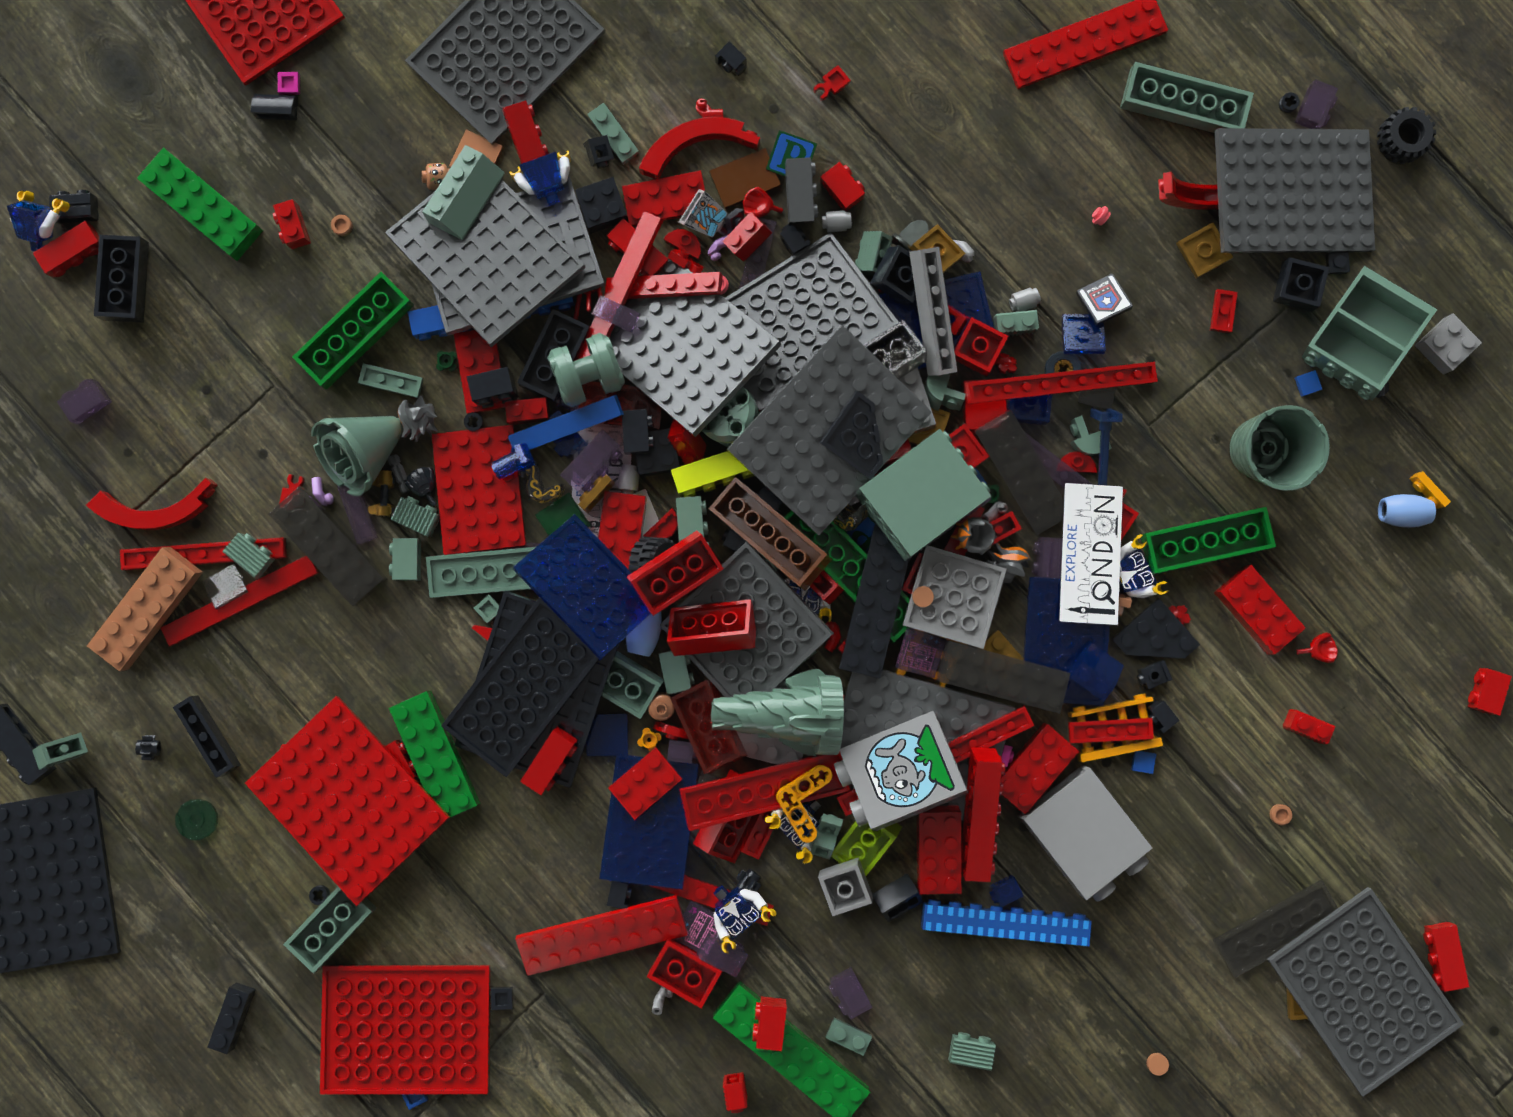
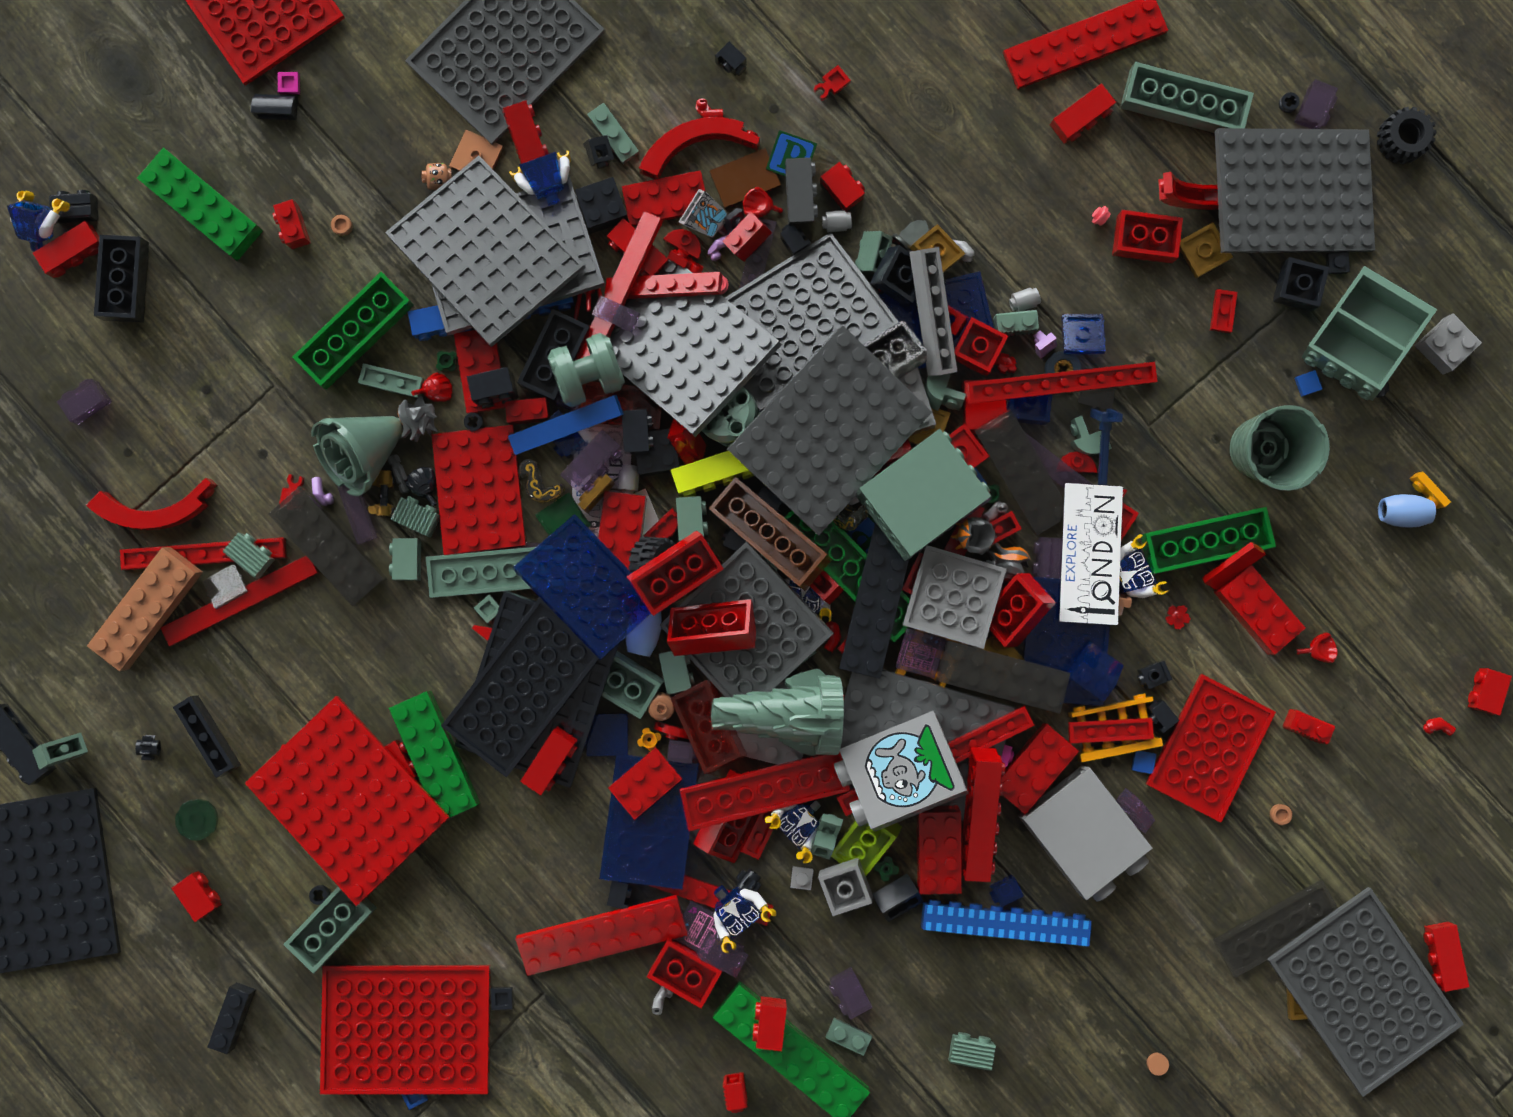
sand green slope [422,145,505,240] -> none
clear blue piece [491,443,535,480] -> none
light orange beam [776,765,832,843] -> none
black plate [819,391,883,480] -> none
nougat tile [912,586,934,607] -> none
tile [1076,273,1133,326] -> none
black plate [1111,598,1200,658] -> none
none -> red brick [171,871,222,922]
none -> red piece [411,372,452,402]
none -> light grey plate [790,866,813,890]
none -> dark green plate [874,856,899,881]
none -> red brick [989,573,1056,647]
none -> lavender tile [1034,331,1057,358]
none -> red brick [1050,83,1116,144]
none -> red brick [1112,210,1183,263]
none -> clear purple slope [1116,788,1155,833]
none -> red plate [1145,674,1276,823]
none -> red tile [1203,542,1266,590]
none -> red arm [1423,717,1456,736]

